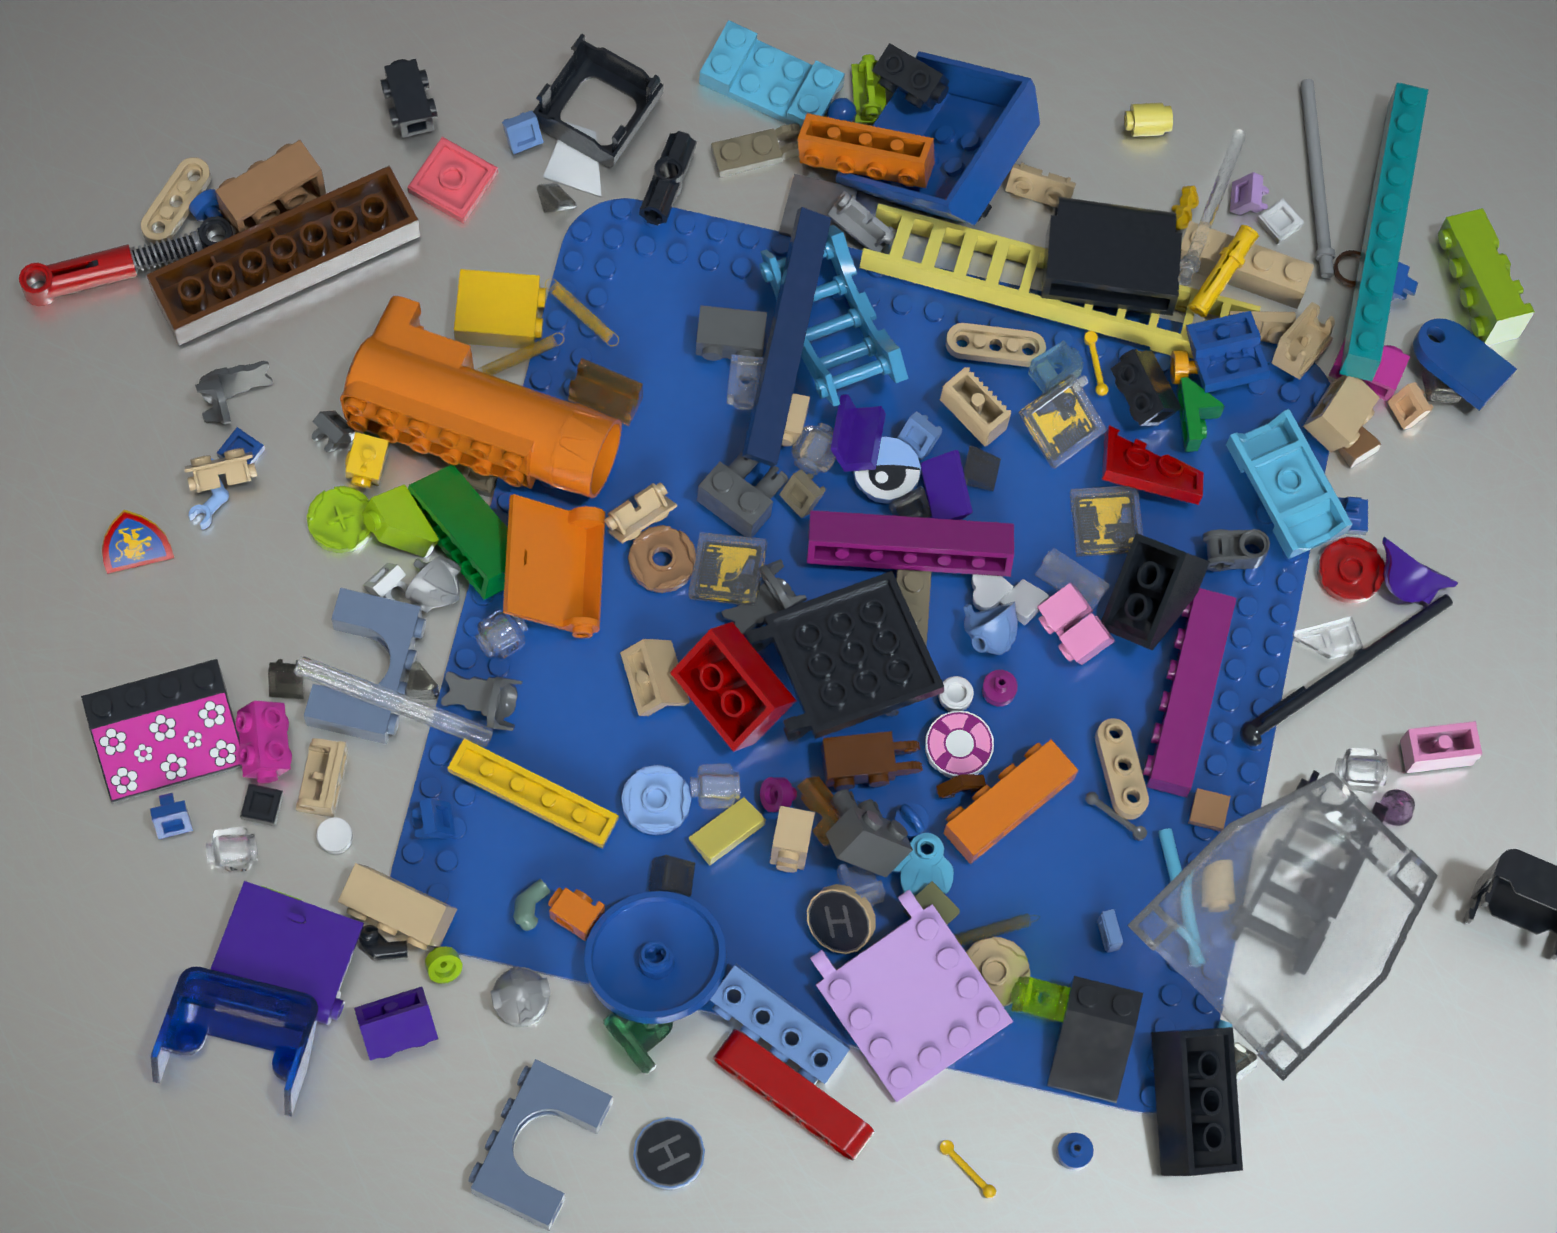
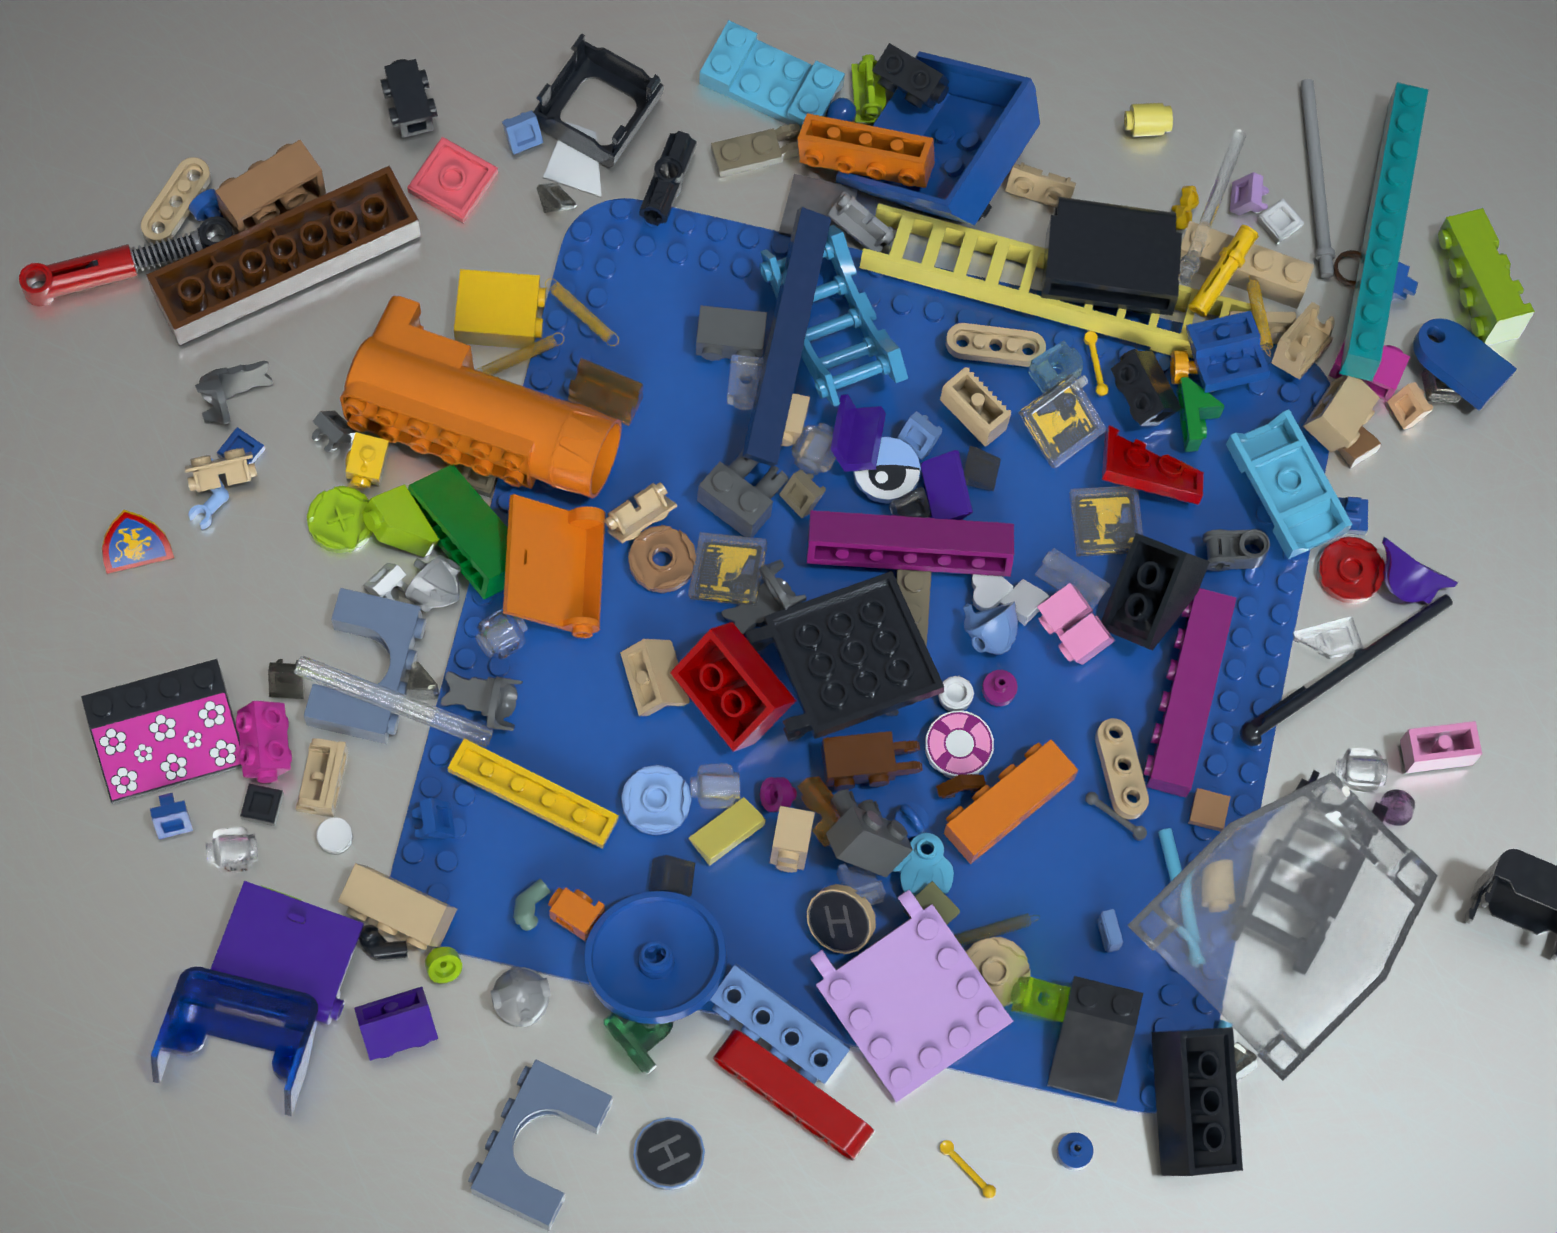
none -> yellow piece [1246,276,1273,356]

